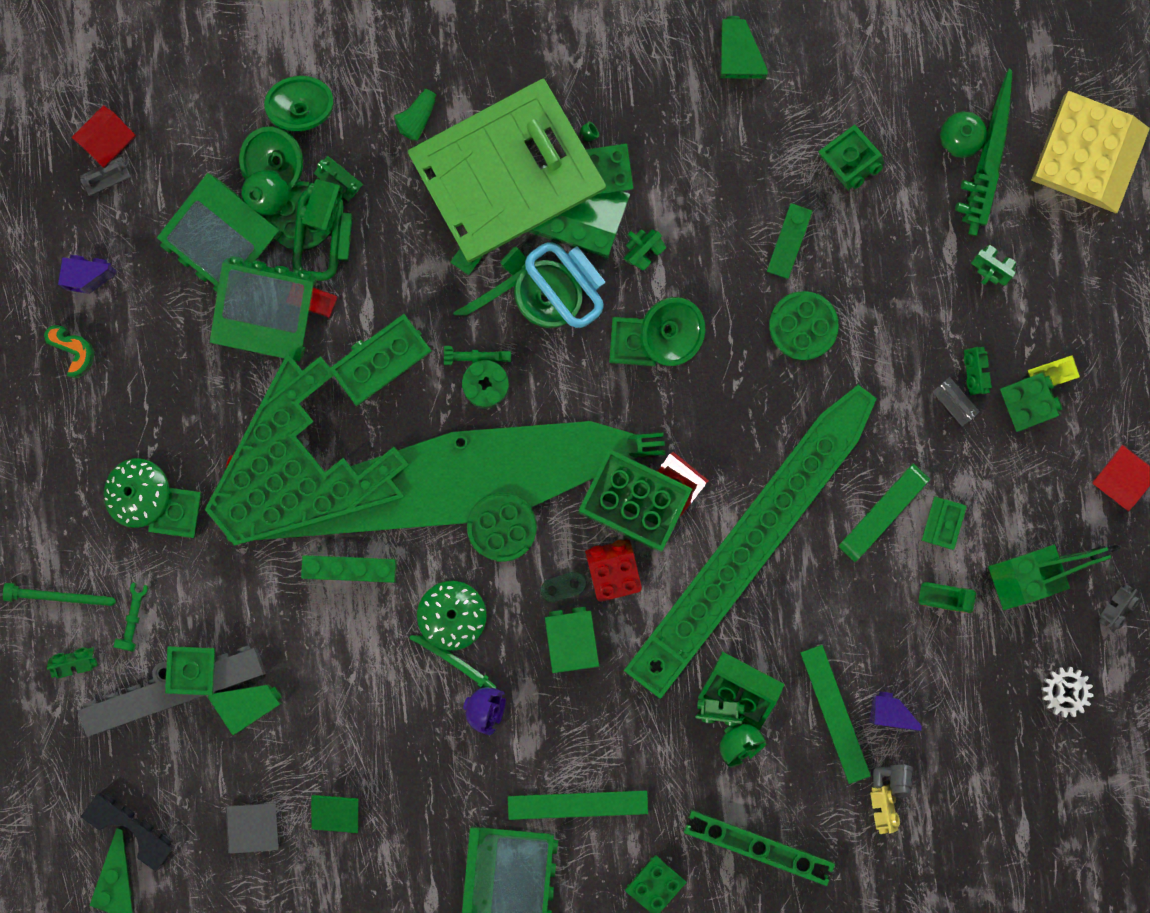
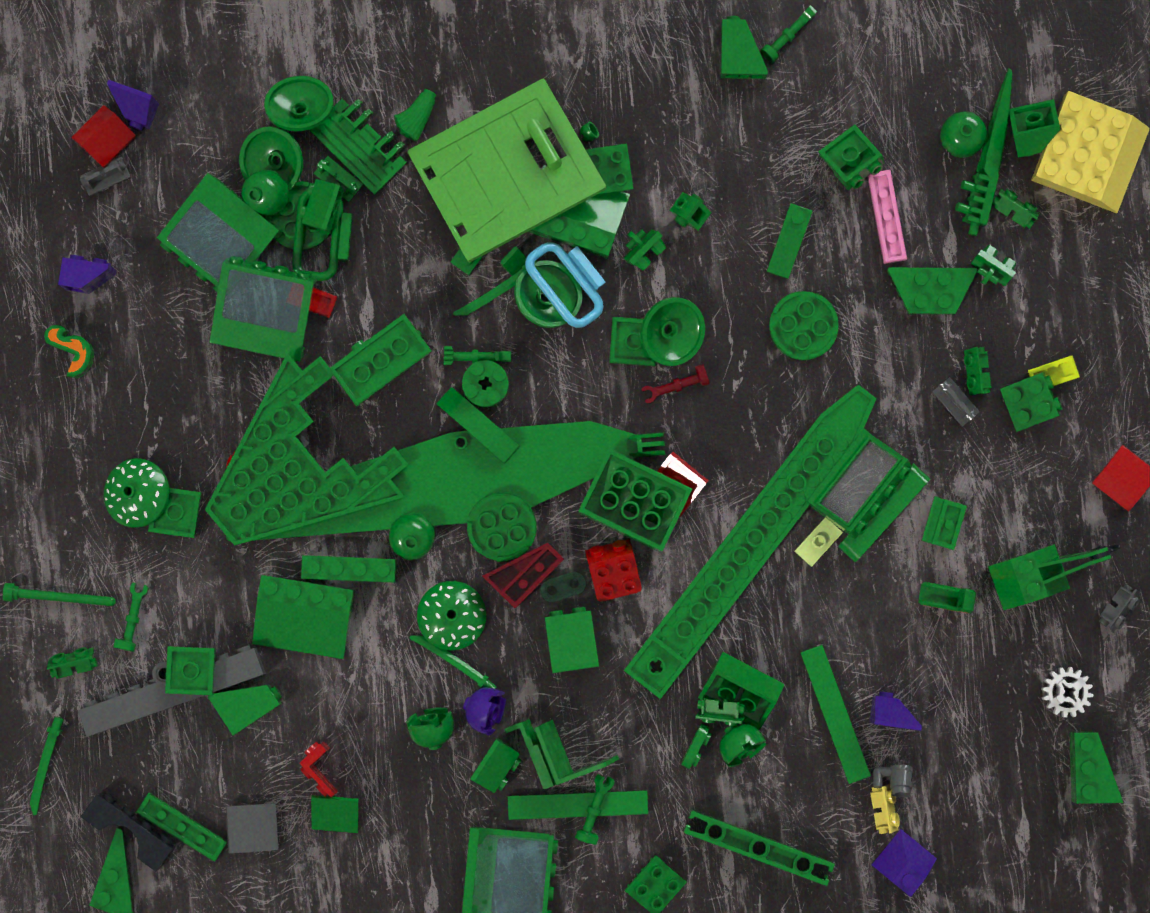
none -> green sword [30,716,64,816]
none -> dark purple slope [107,80,159,131]
none -> green tile [136,792,228,862]
none -> green slope [252,575,355,659]
none -> red bracket [300,742,338,798]
none -> green hinge [310,99,407,196]
none -> green cylinder [389,512,435,560]
none -> green cylinder [406,707,454,750]
none -> green slope [437,387,520,464]
none -> green slope [470,738,521,793]
none -> dark red wedge [482,543,564,609]
none -> green piece [504,719,619,789]
none -> green piece [575,774,614,845]
none -> dark red piece [641,364,710,404]
none -> green brick [669,192,712,231]
none -> green plate [681,723,712,769]
none -> green piece [760,5,817,65]
none -> yellowish green plate [794,518,843,567]
none -> window [807,428,912,539]
none -> bright pink tile [867,170,907,264]
none -> dark purple slope [871,829,937,897]
none -> green wing [887,267,977,315]
none -> green hinge [992,188,1039,229]
none -> green slope [1009,99,1060,158]
none -> green wedge [1070,732,1123,804]

